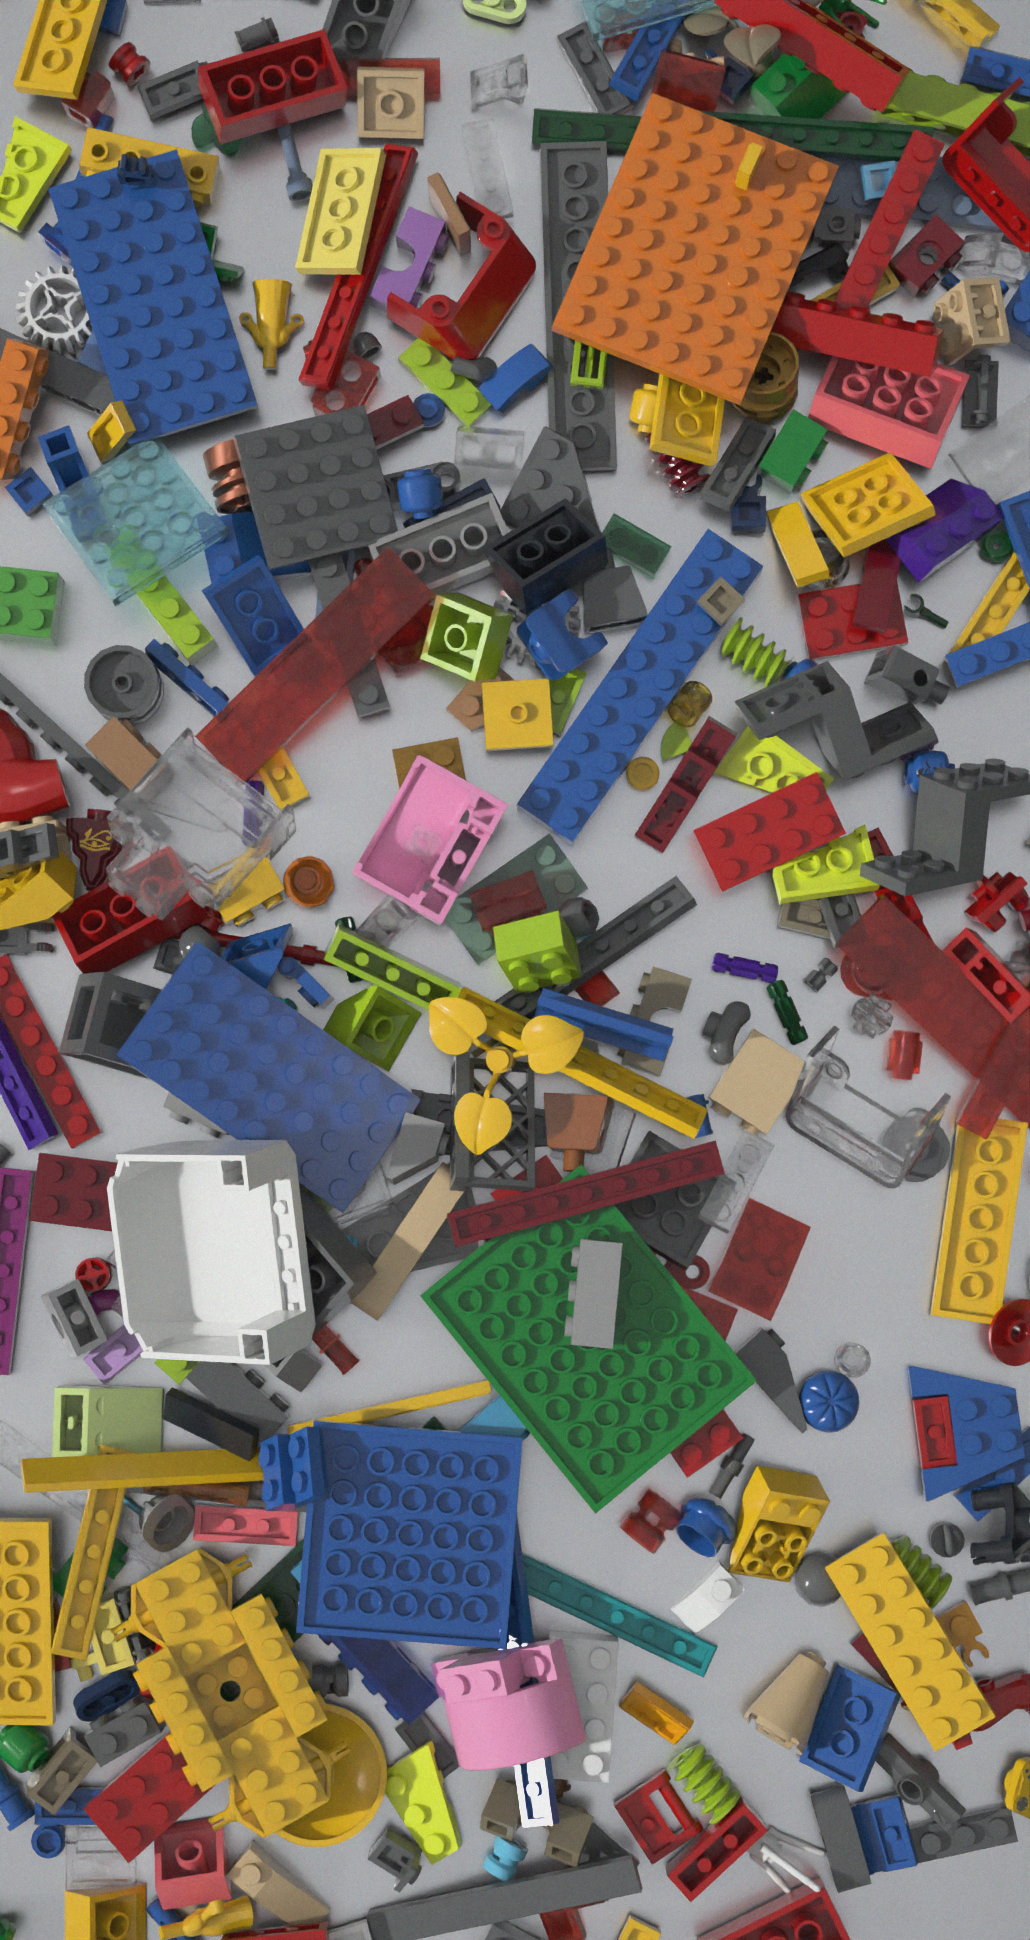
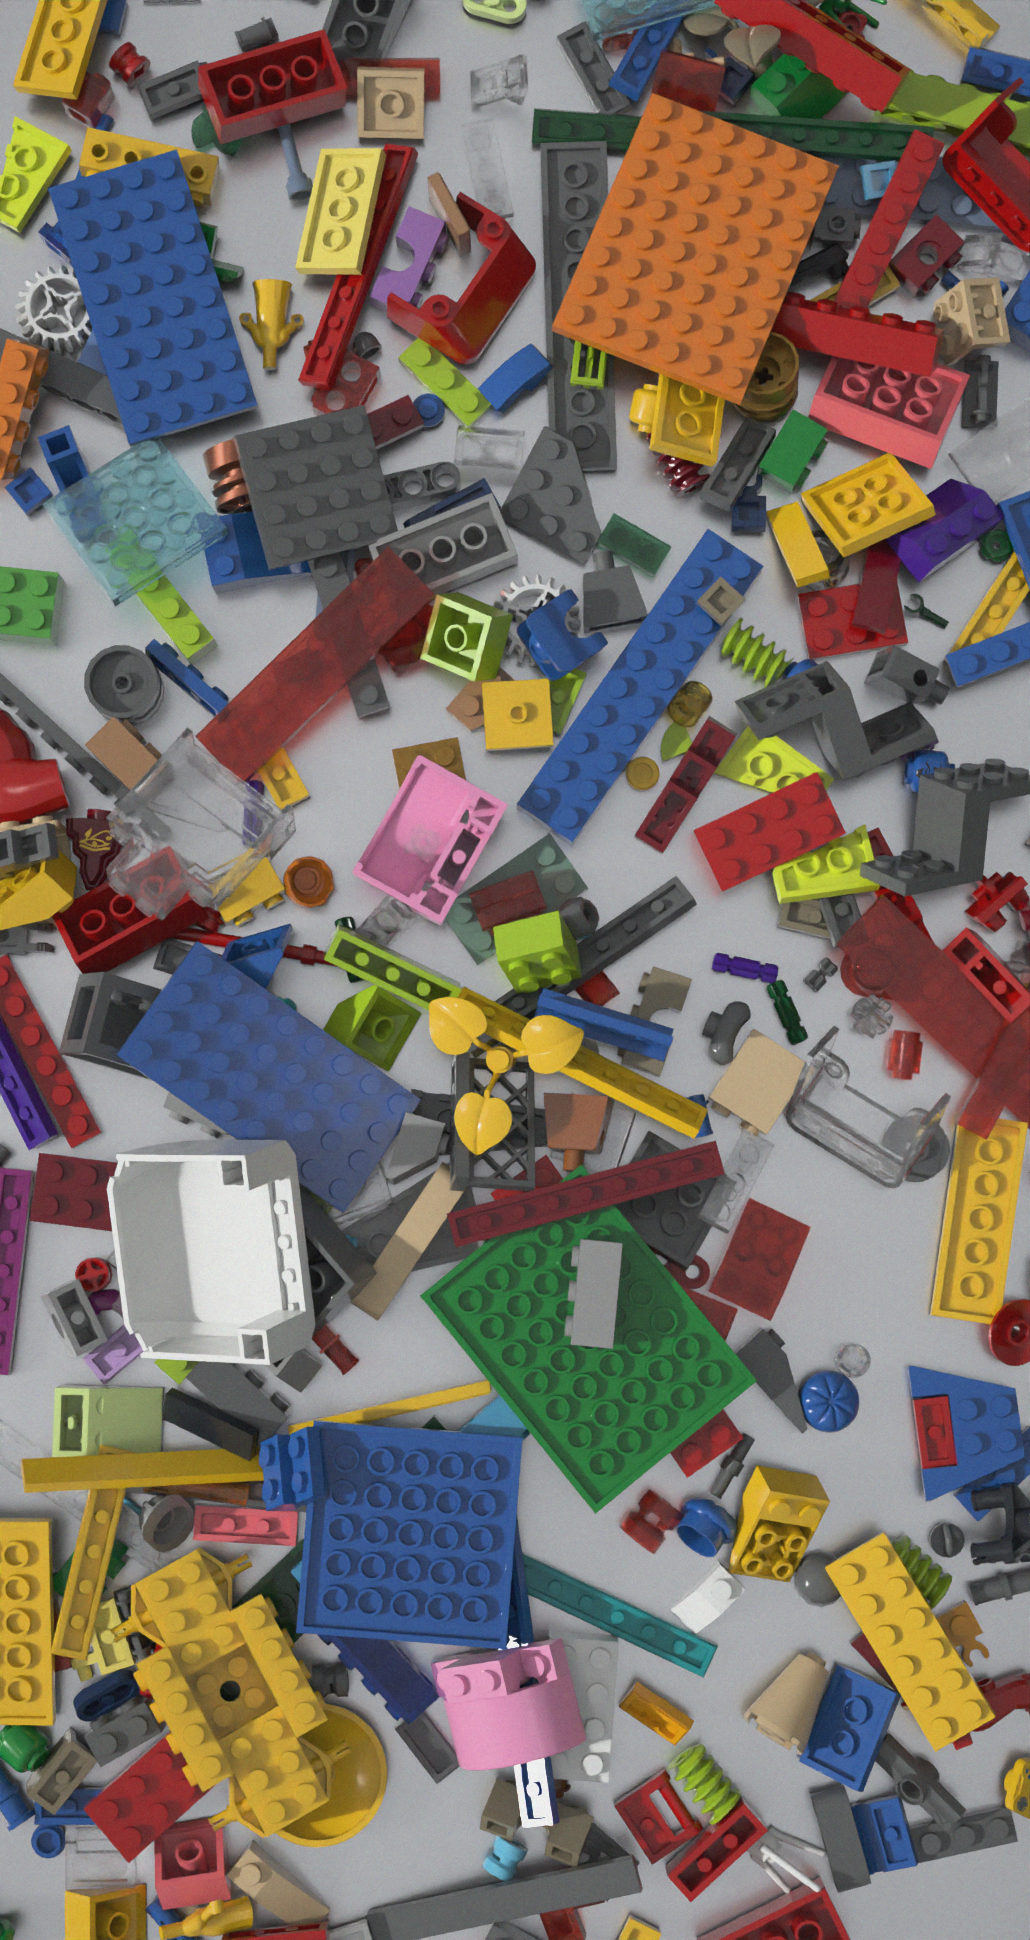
yellow tile [87,400,136,463] -> none
dark blue plate [117,154,155,188] -> none
dark grey piece [178,925,221,959] -> none
blue plate [201,554,311,676] -> none
blue plate [277,956,334,1008] -> none
dark grey bracket [367,1828,422,1893] -> none
neon yellow wing [385,1740,463,1865] -> none
blue head [397,468,444,519] -> none
dark grey arm [450,356,497,381] -> none
black slope [483,498,609,614] -> none
yellow tile [735,142,763,191] -> none

